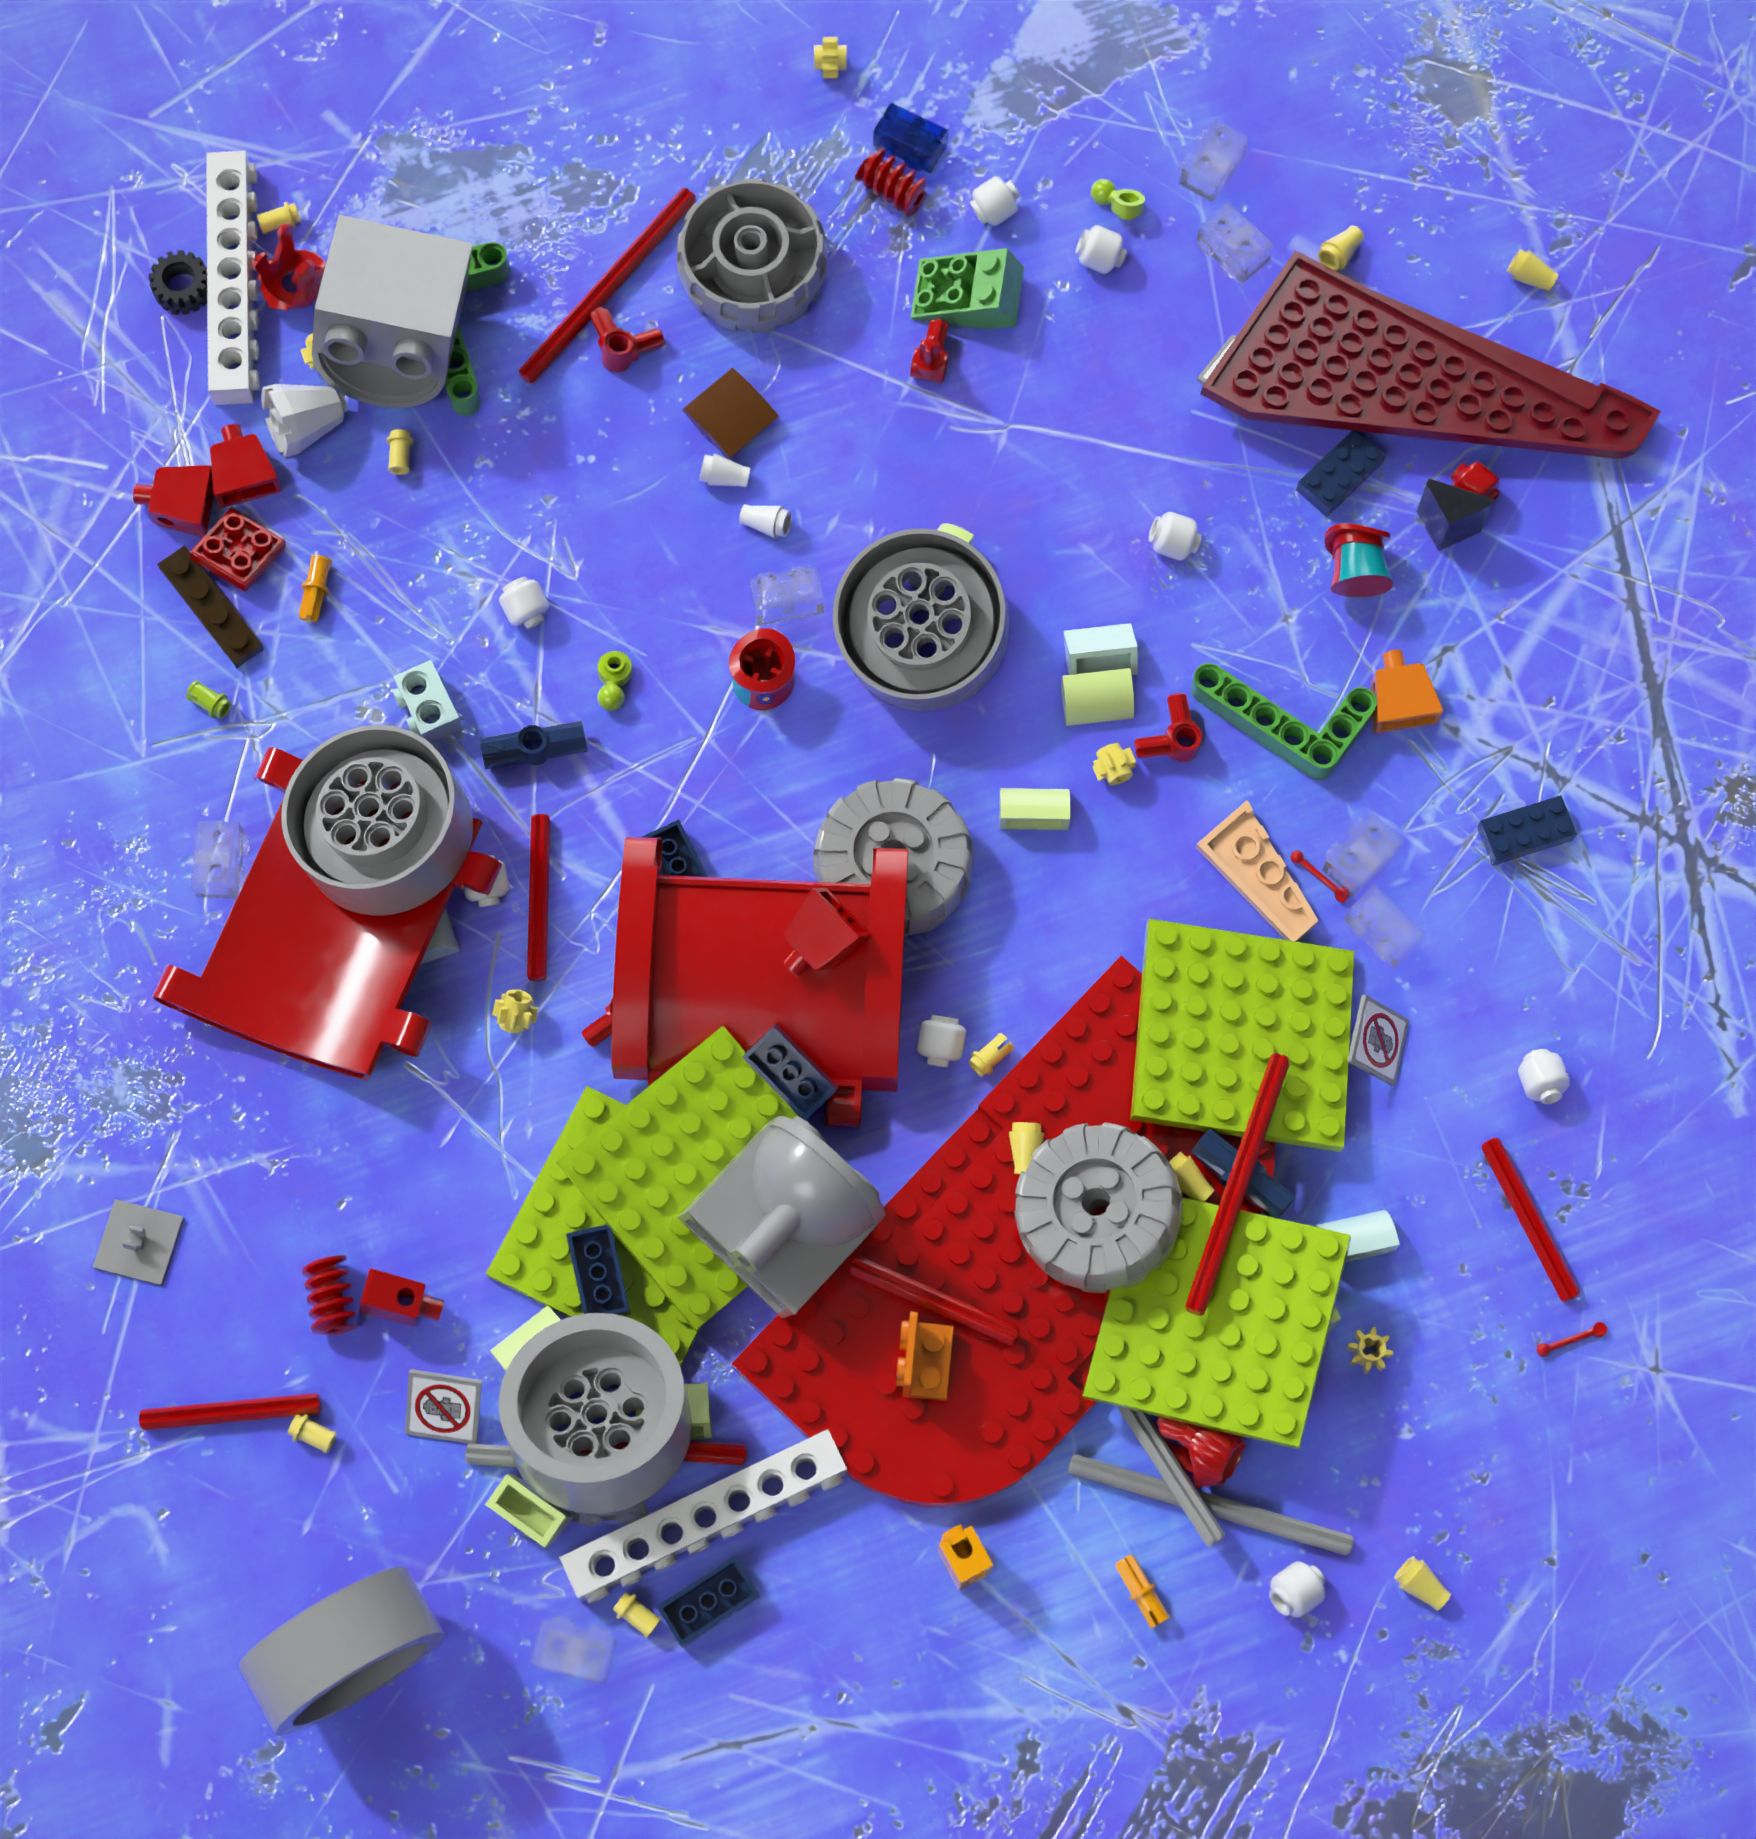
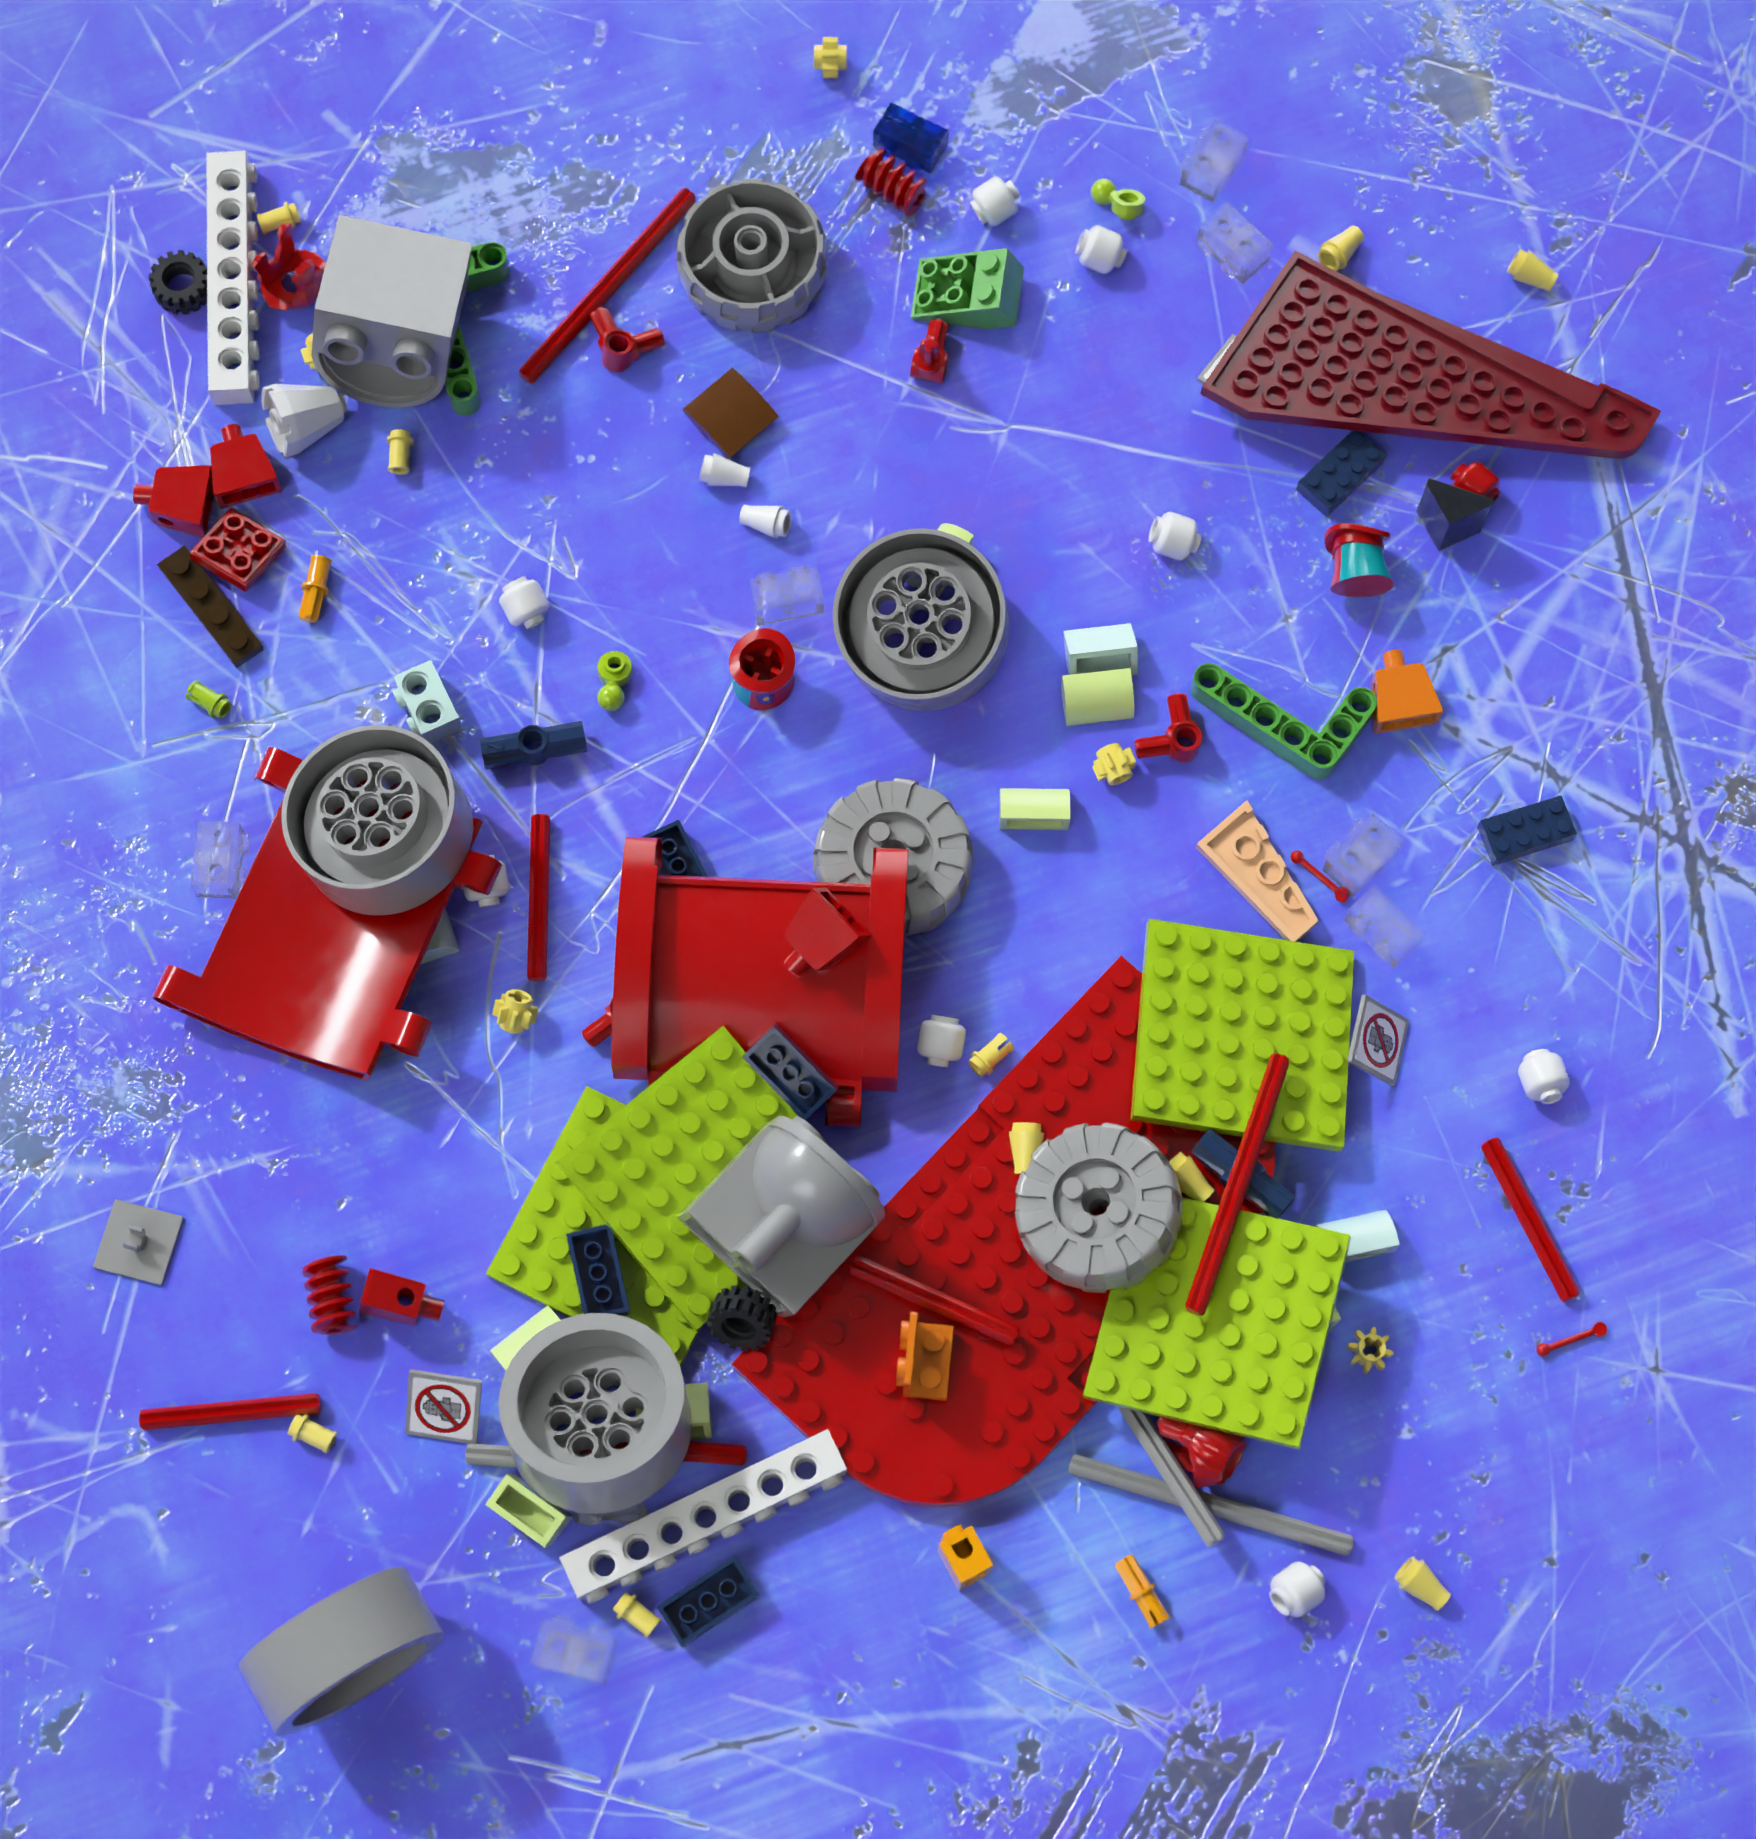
none -> black tyre [707,1286,777,1351]

